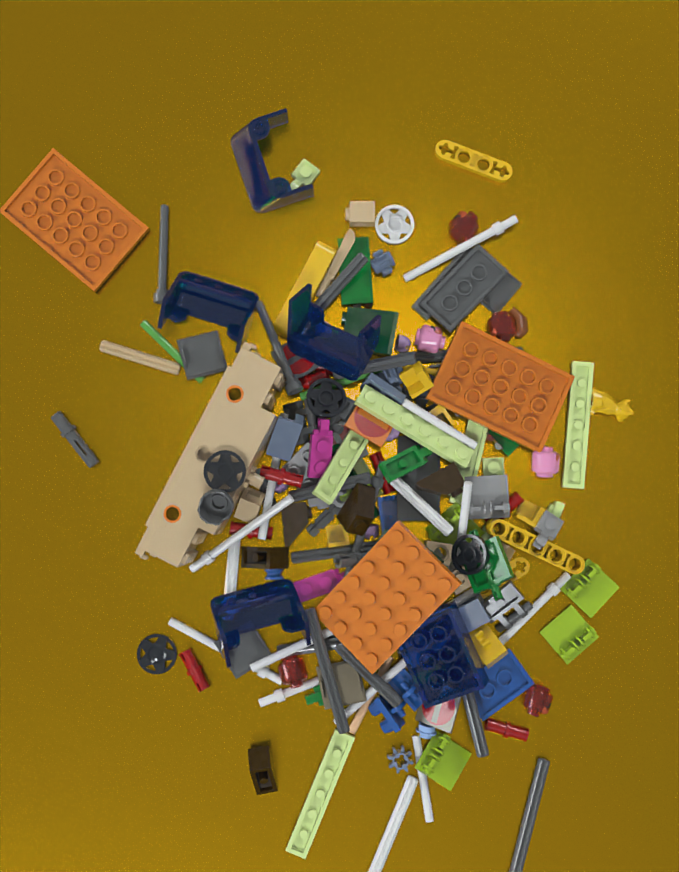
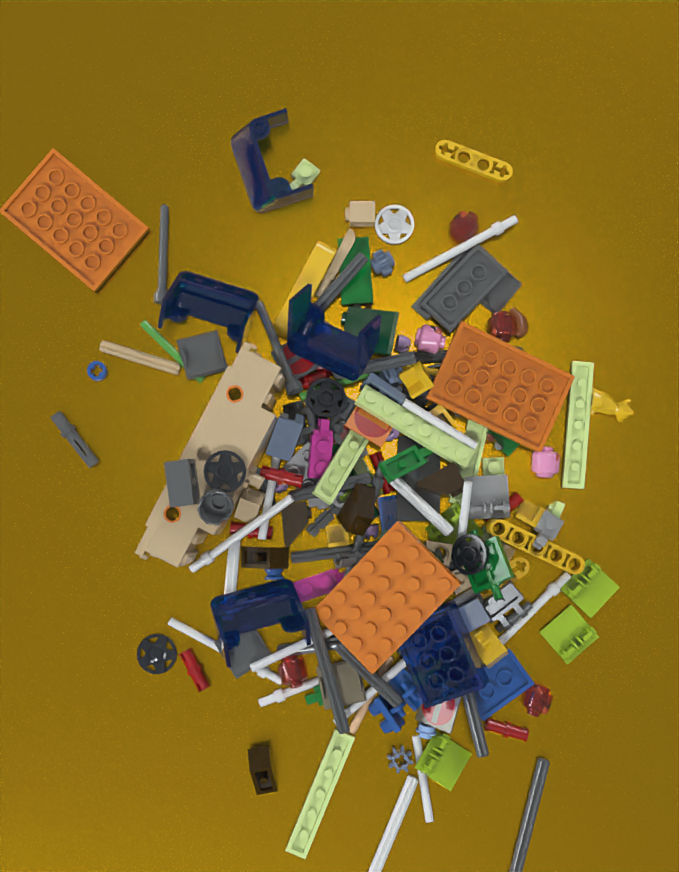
none -> blue bush [87,361,107,381]
none -> dark grey hinge [164,459,200,508]

